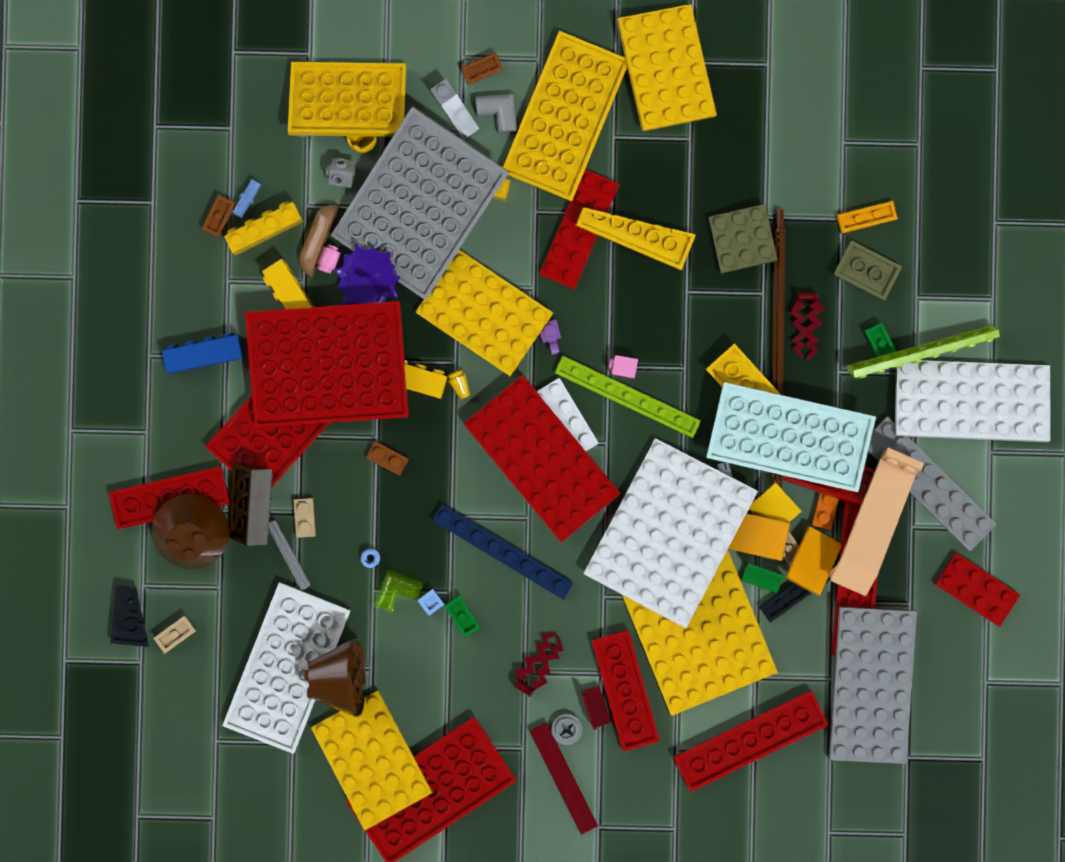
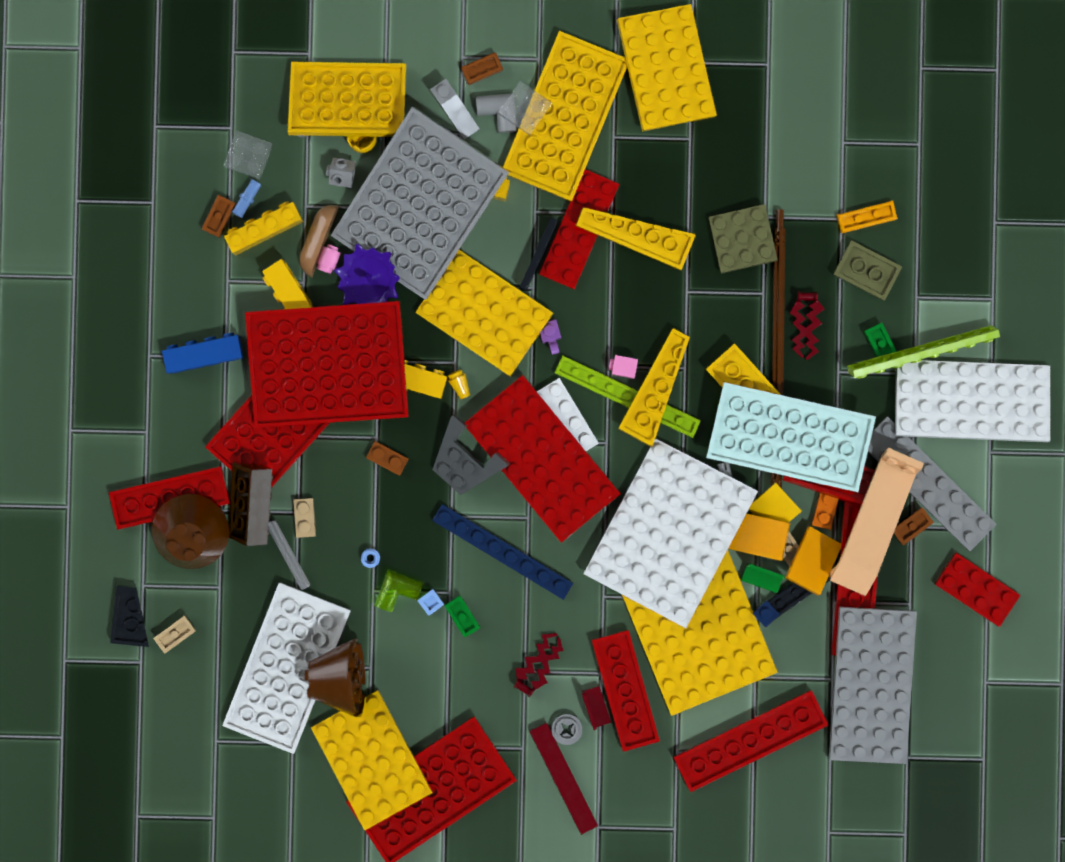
none -> clear plate [223,130,273,180]
none -> dark grey wing [433,414,510,495]
none -> clear plate [498,81,552,136]
none -> black tile [519,217,558,291]
none -> yellow wing [618,328,690,447]
none -> dark blue plate [752,600,780,628]
none -> dark orange plate [893,507,934,546]

